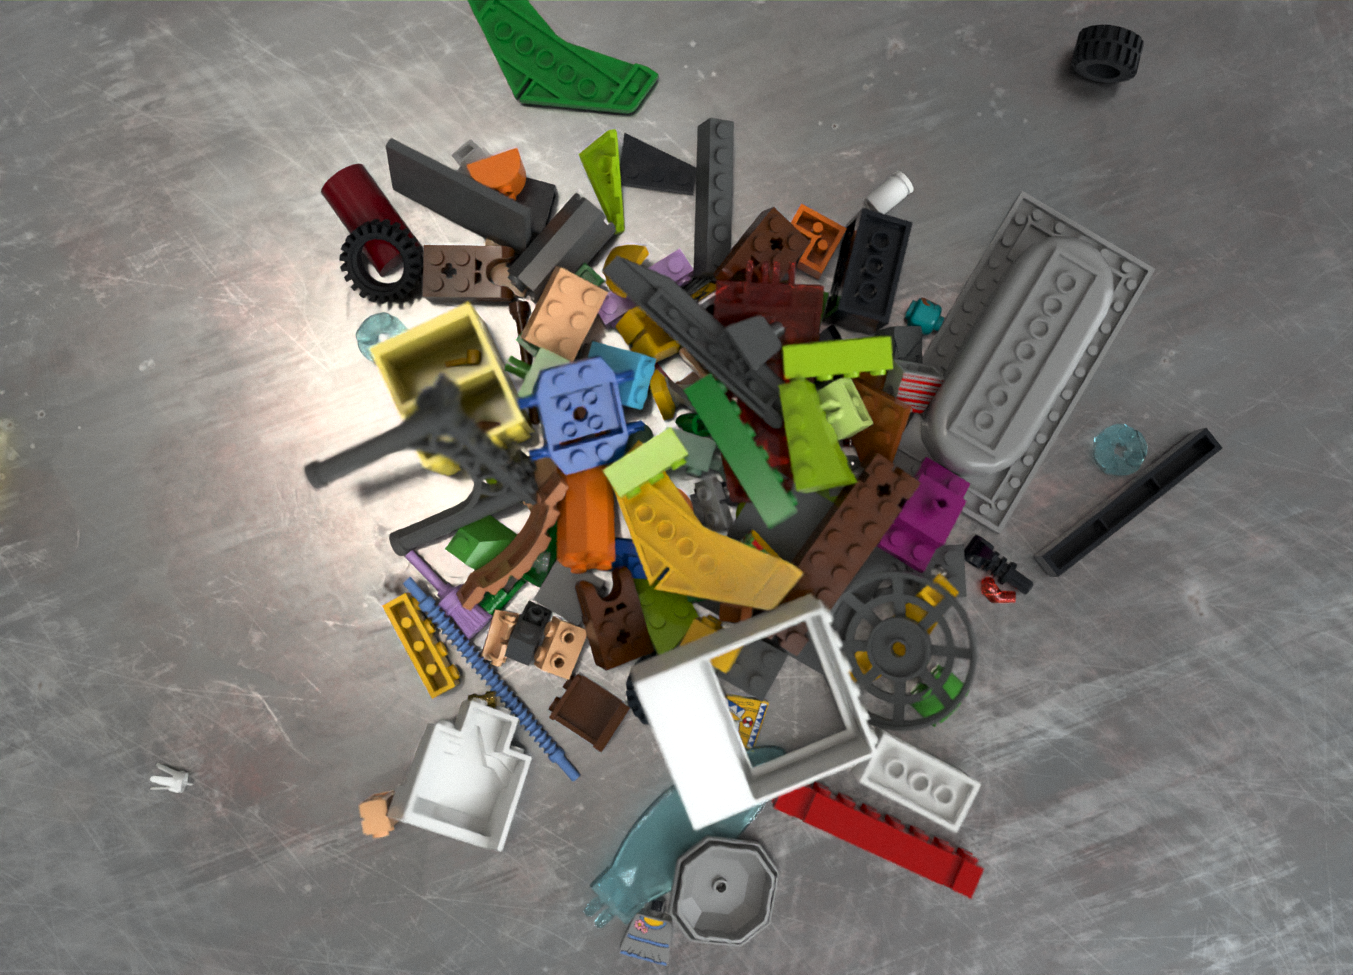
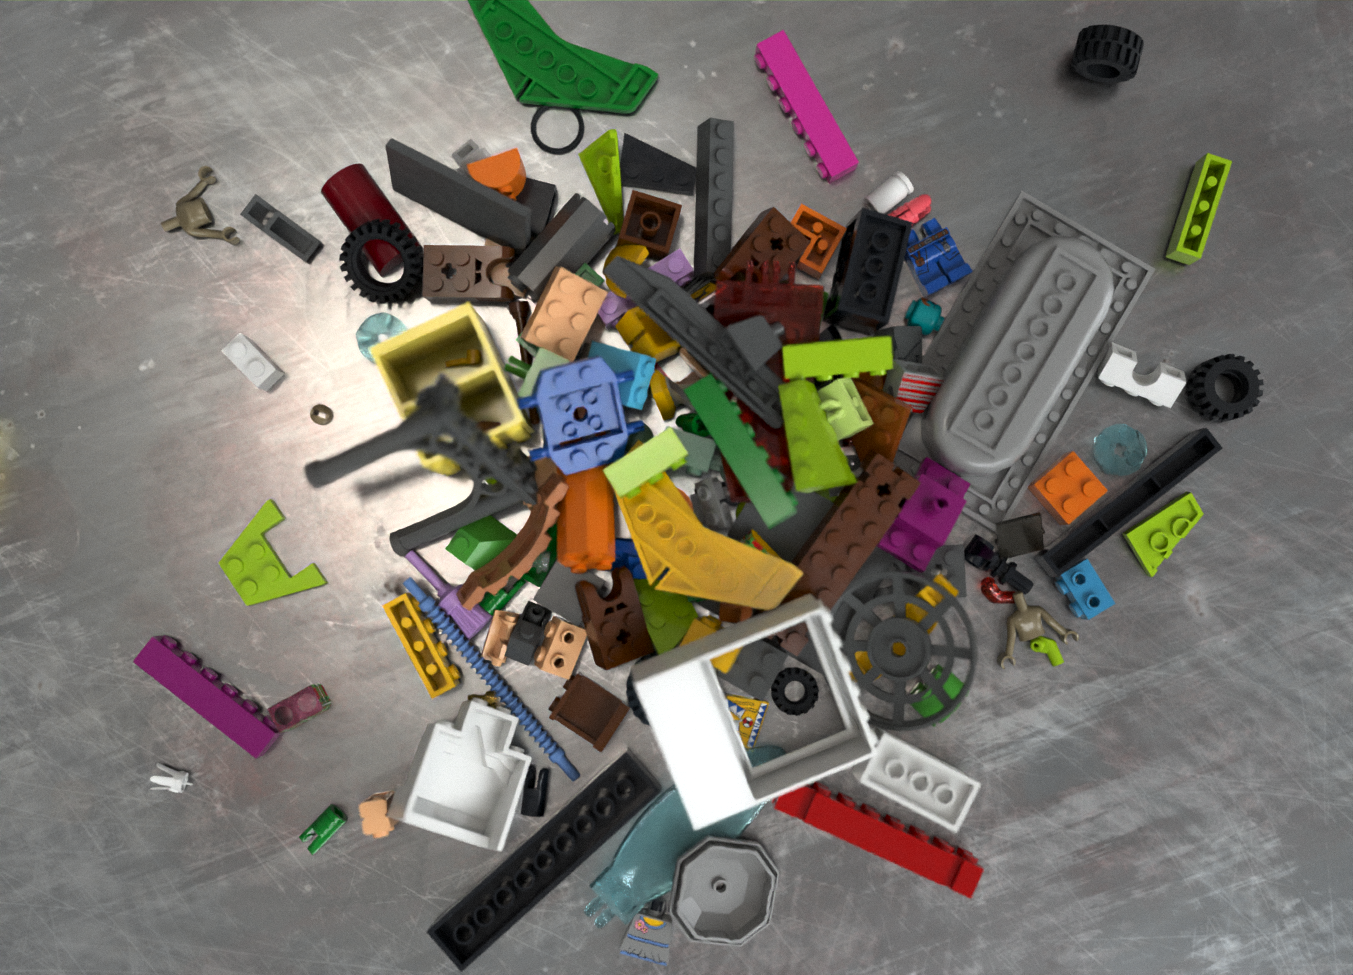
none -> magenta brick [133,635,281,759]
none -> dark tan piece [161,166,240,245]
none -> lime wing [219,499,328,606]
none -> white brick [221,333,285,392]
none -> dark grey slope [240,194,321,262]
none -> clear pink piece [267,683,331,733]
none -> green hinge [299,804,348,855]
none -> dark tan hinge [310,404,333,425]
none -> black brick [426,748,662,972]
none -> black hinge [521,766,549,817]
none -> black tyre [531,105,584,154]
none -> reddish brown brick [616,190,682,260]
none -> dark pink brick [754,30,859,184]
none -> black tyre [771,667,819,716]
none -> coral hinge [887,194,931,226]
none -> blue hips [904,218,973,298]
none -> clear smoke piece [995,512,1045,559]
none -> dark tan piece [997,591,1079,669]
none -> orange brick [1028,451,1108,526]
none -> lime arm [1030,636,1064,667]
none -> dark azure brick [1055,559,1115,620]
none -> white arch [1097,342,1186,408]
none -> lime wing [1122,491,1204,578]
none -> lime brick [1165,153,1232,265]
none -> black tyre [1187,354,1264,422]

